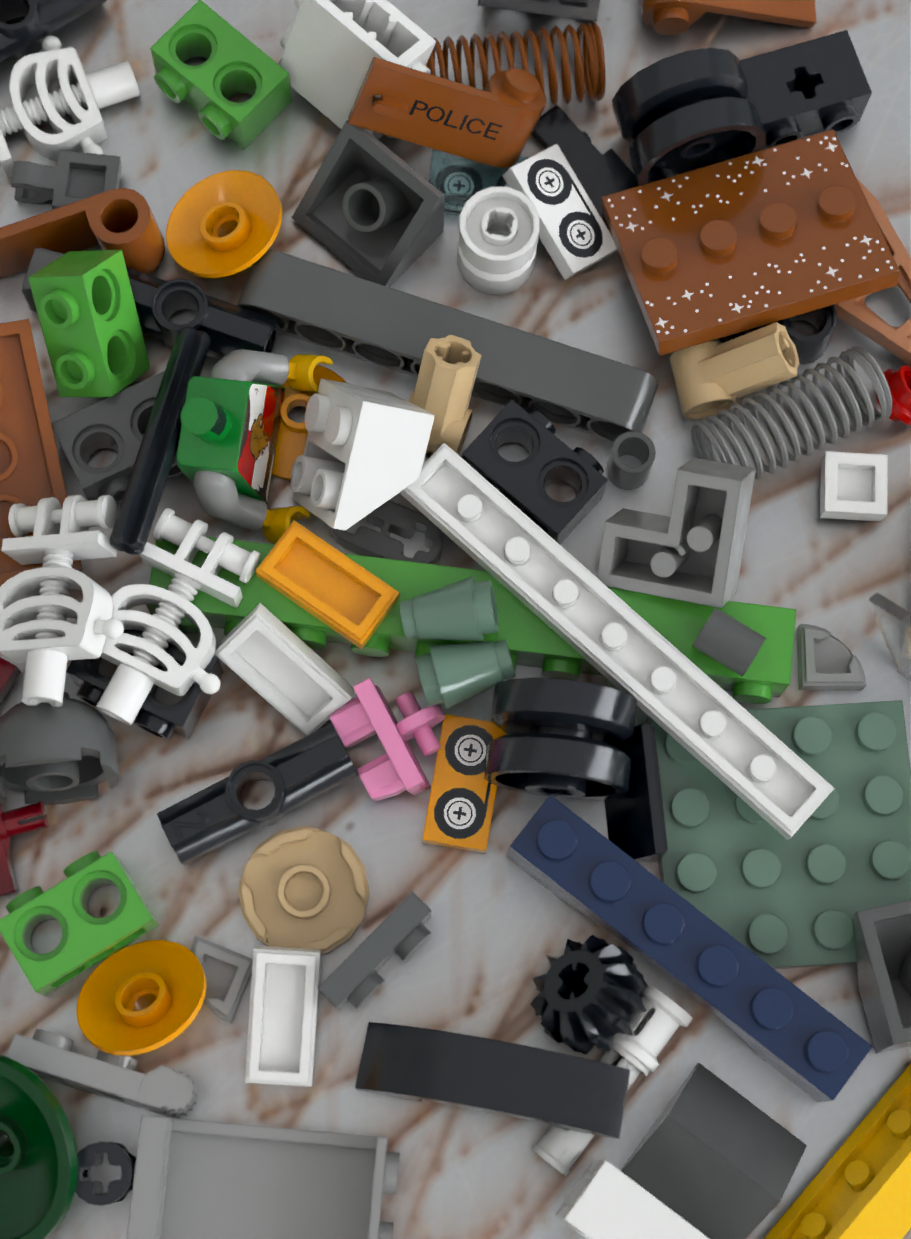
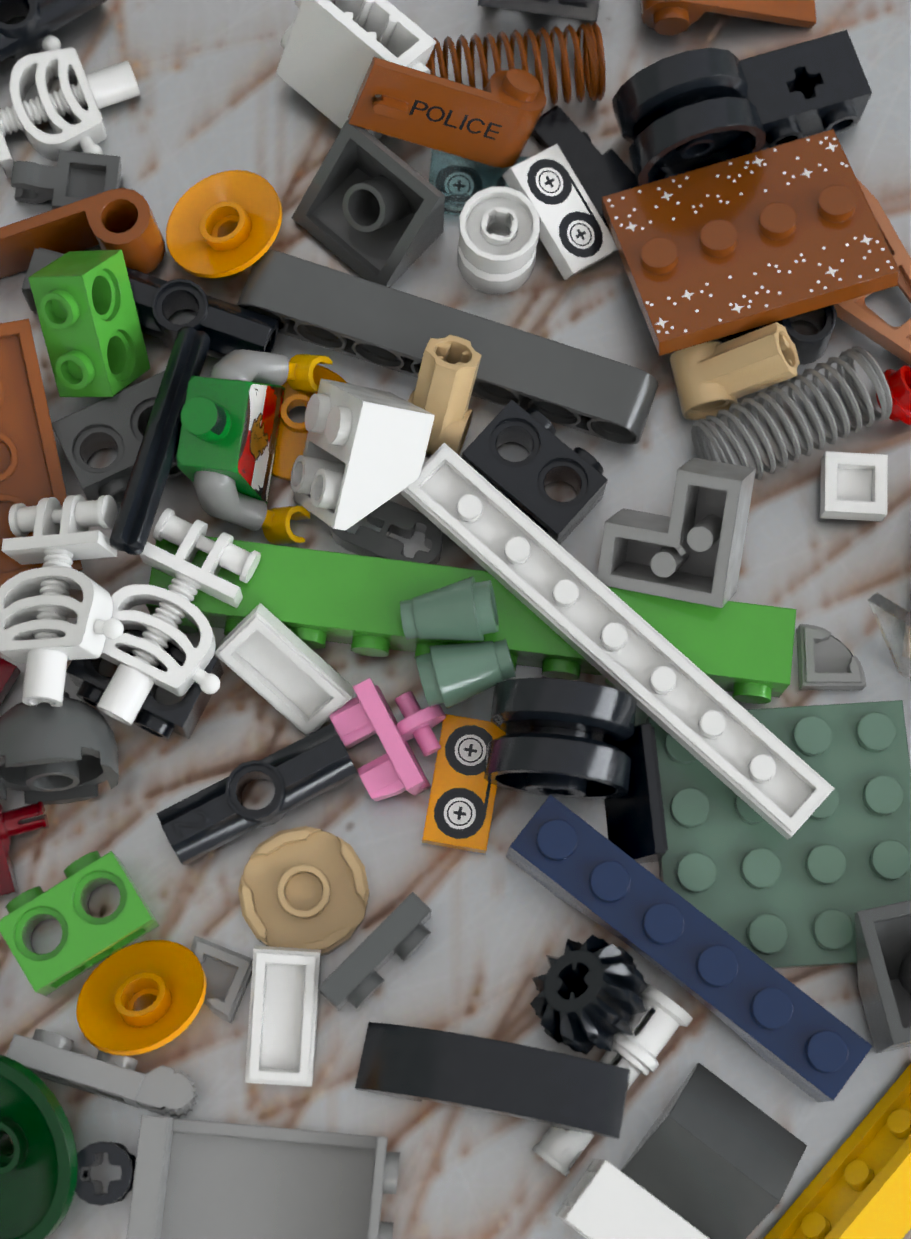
bright green brick [150,0,292,150] -> none
light orange tile [255,520,400,649] -> none
dark grey hinge [606,431,656,490] -> none
dark grey hinge [692,607,766,677] -> none

